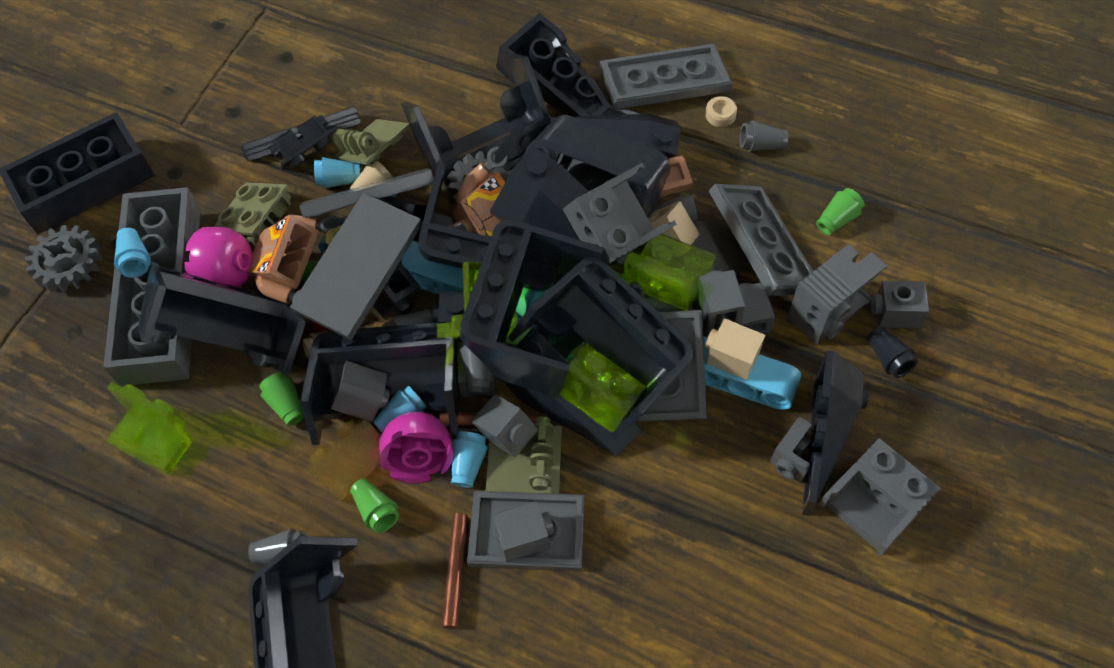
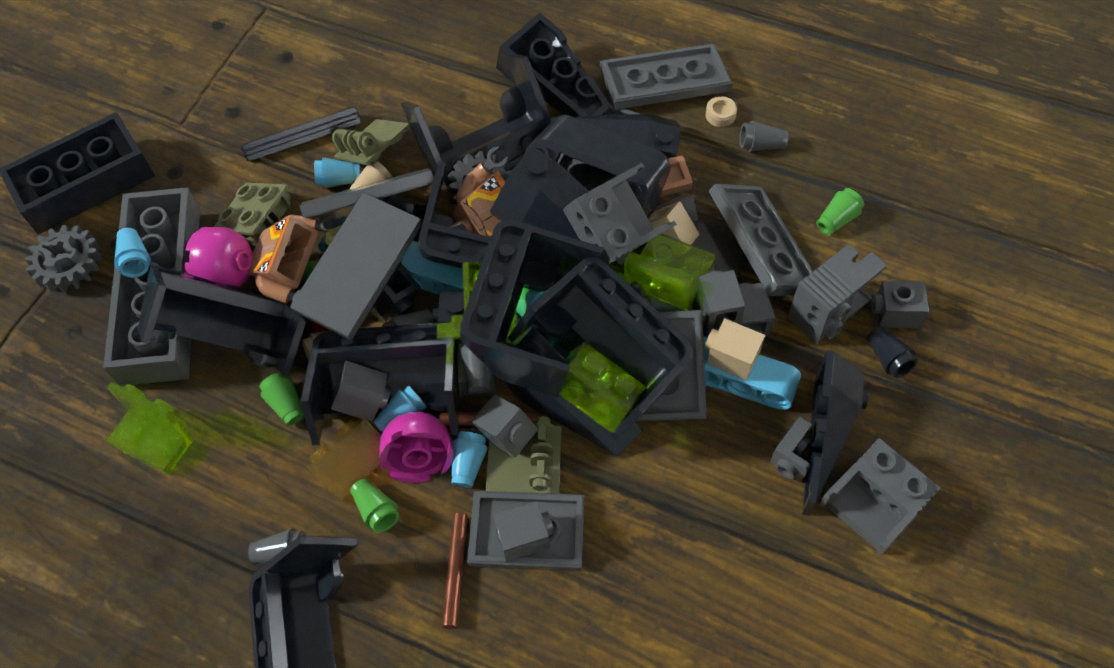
black hinge [269,114,335,169] -> none

